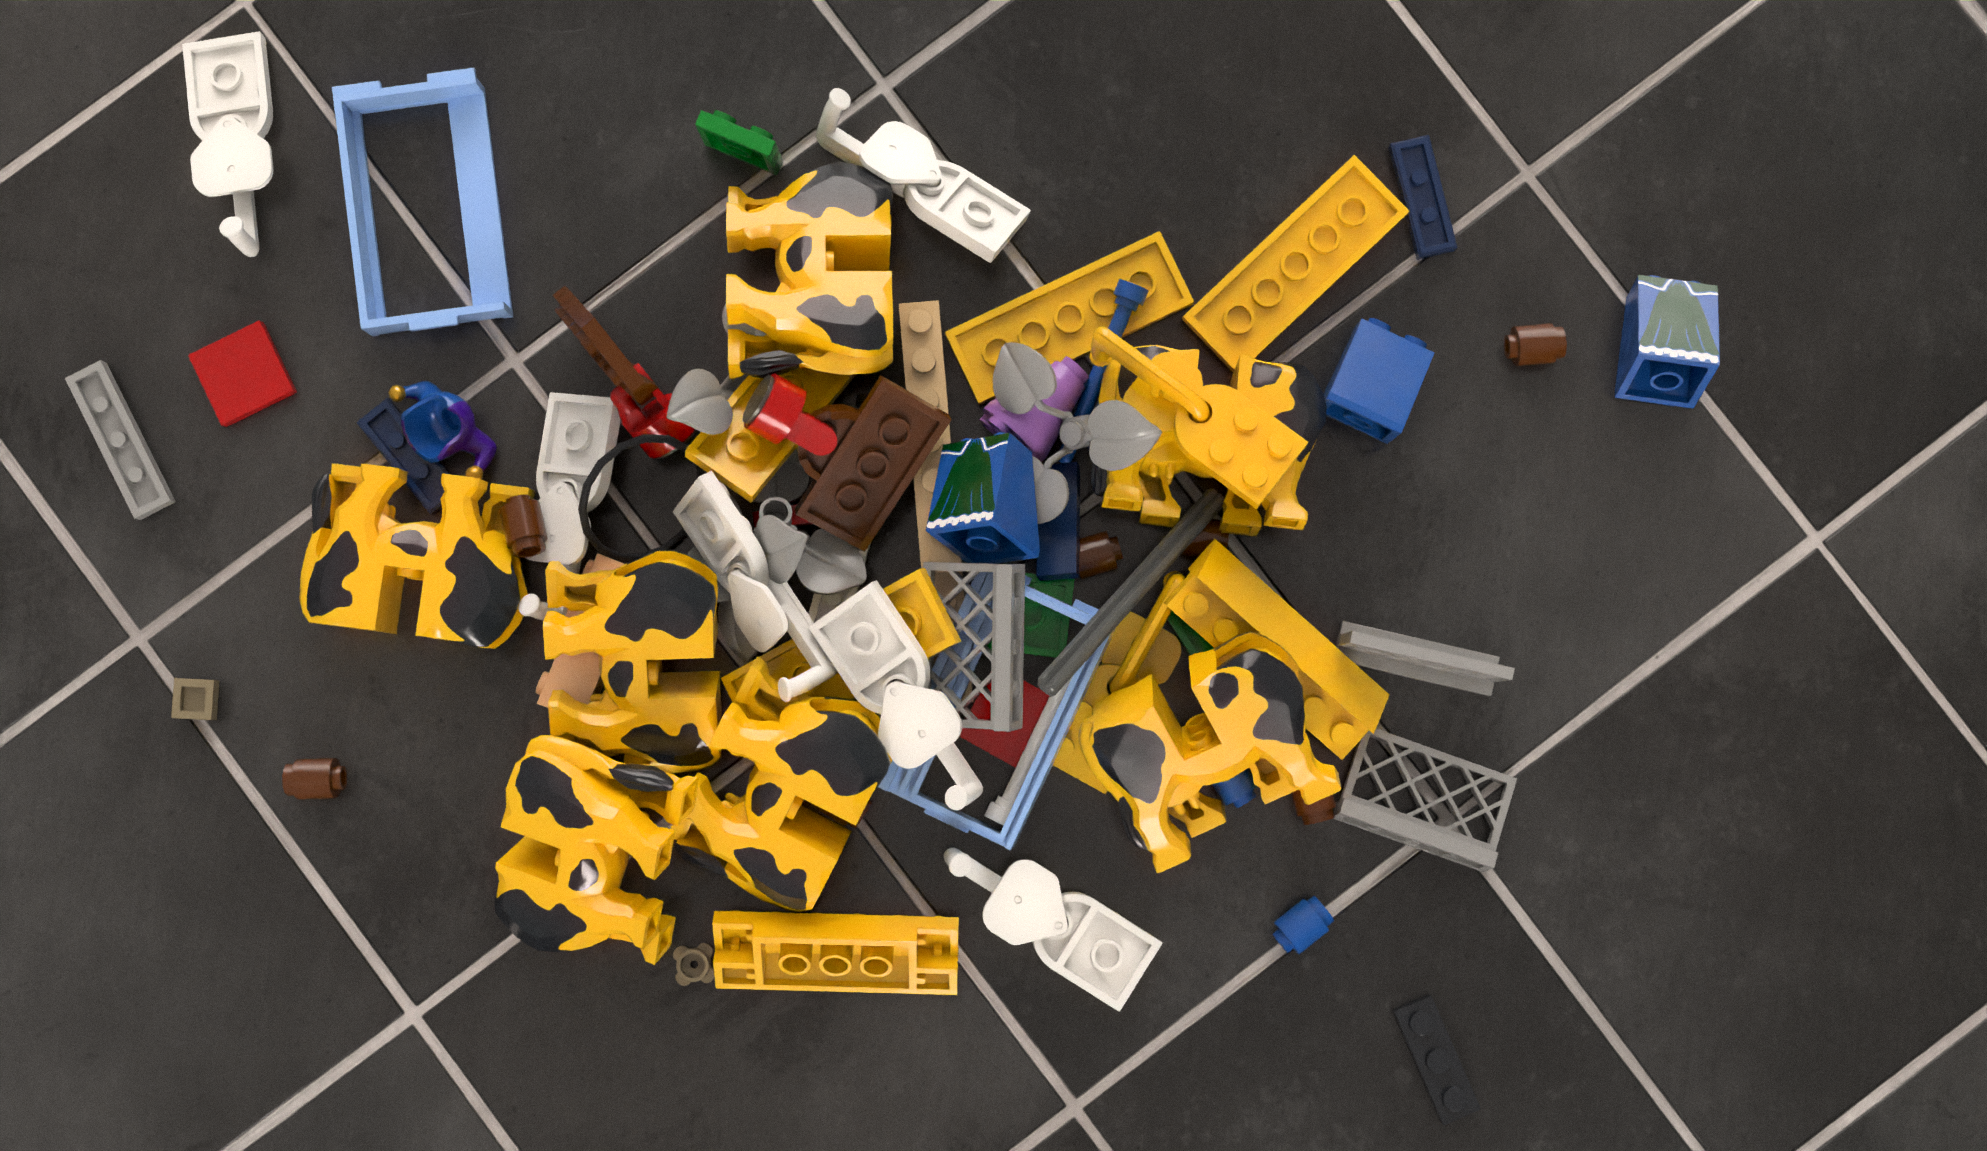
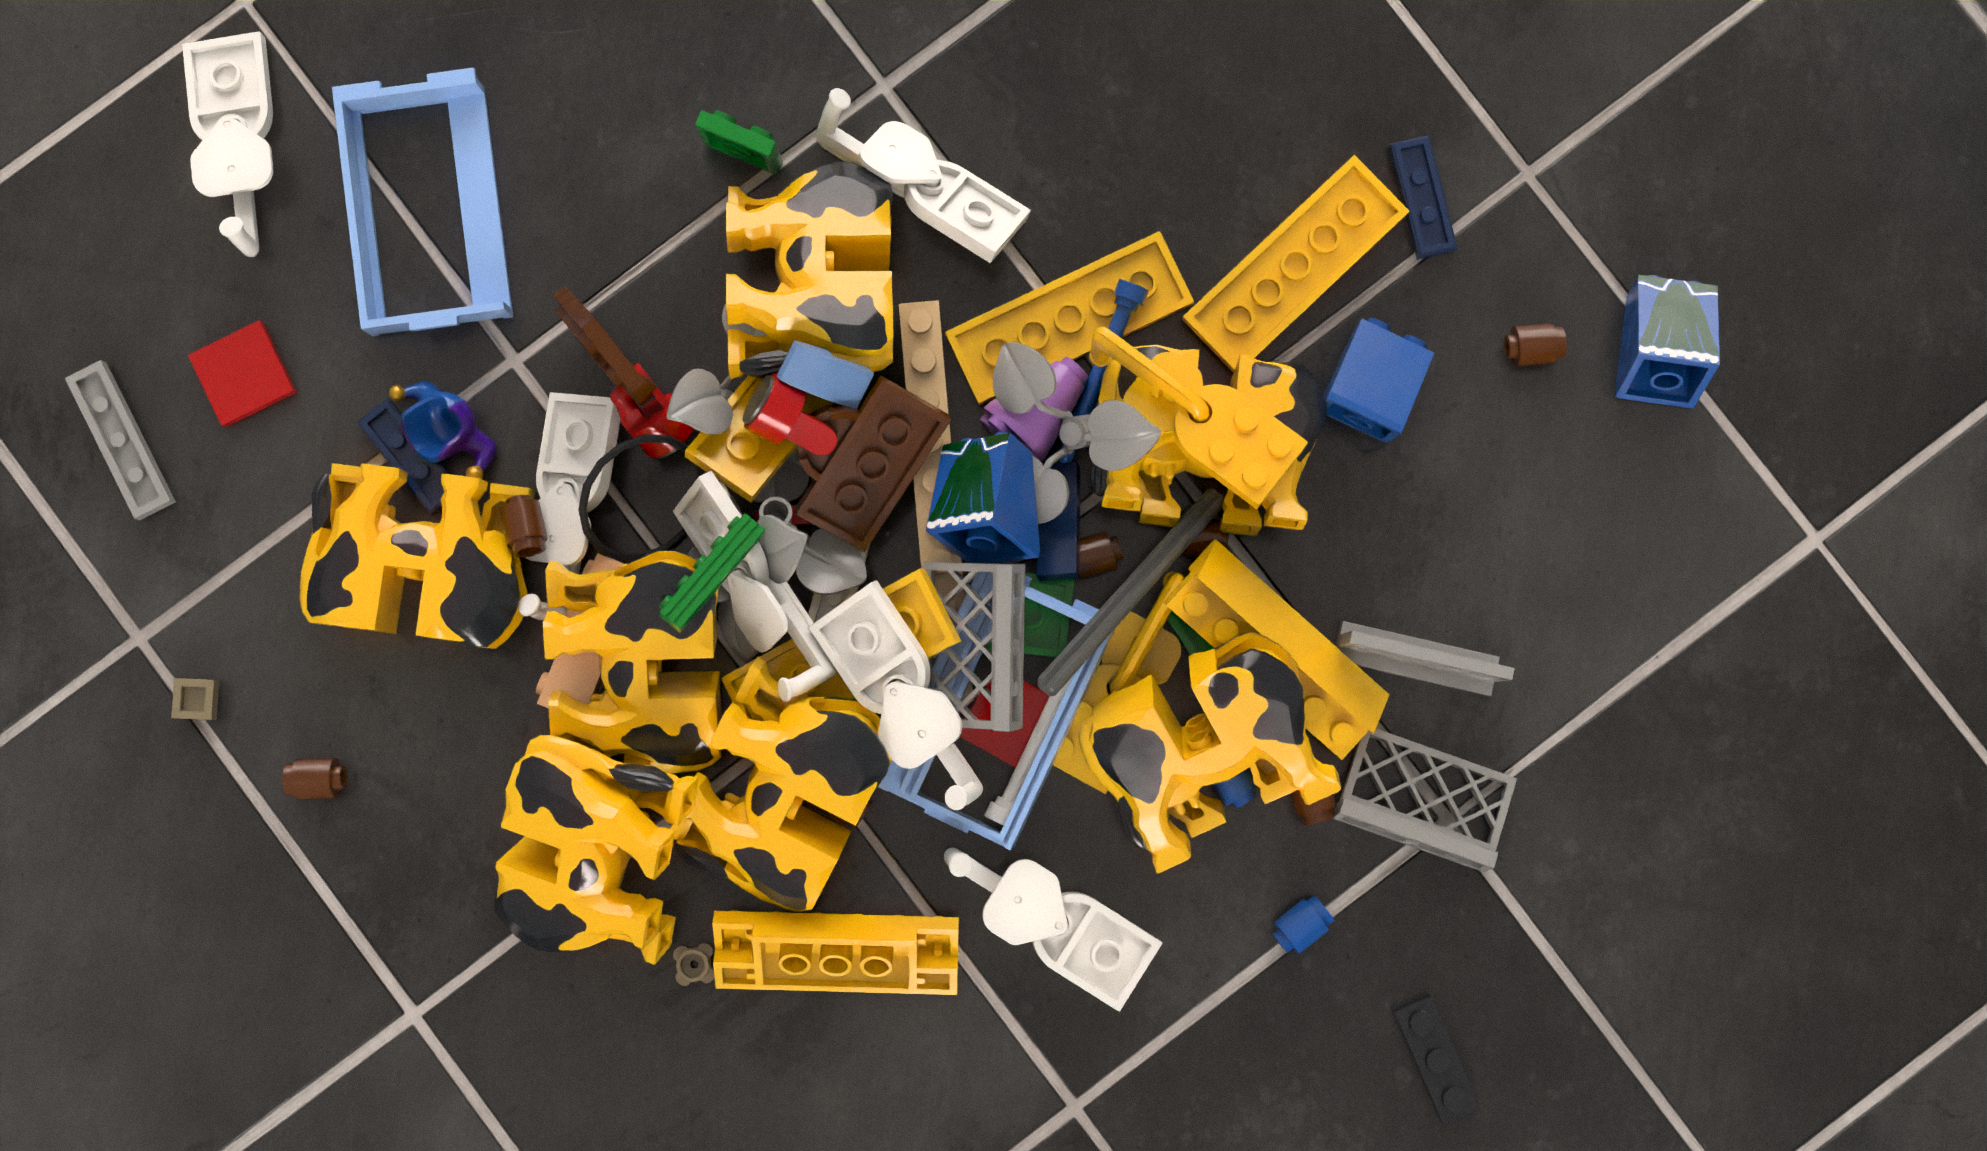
none -> green piece [659,513,765,633]
none -> medium blue slope [777,340,874,409]

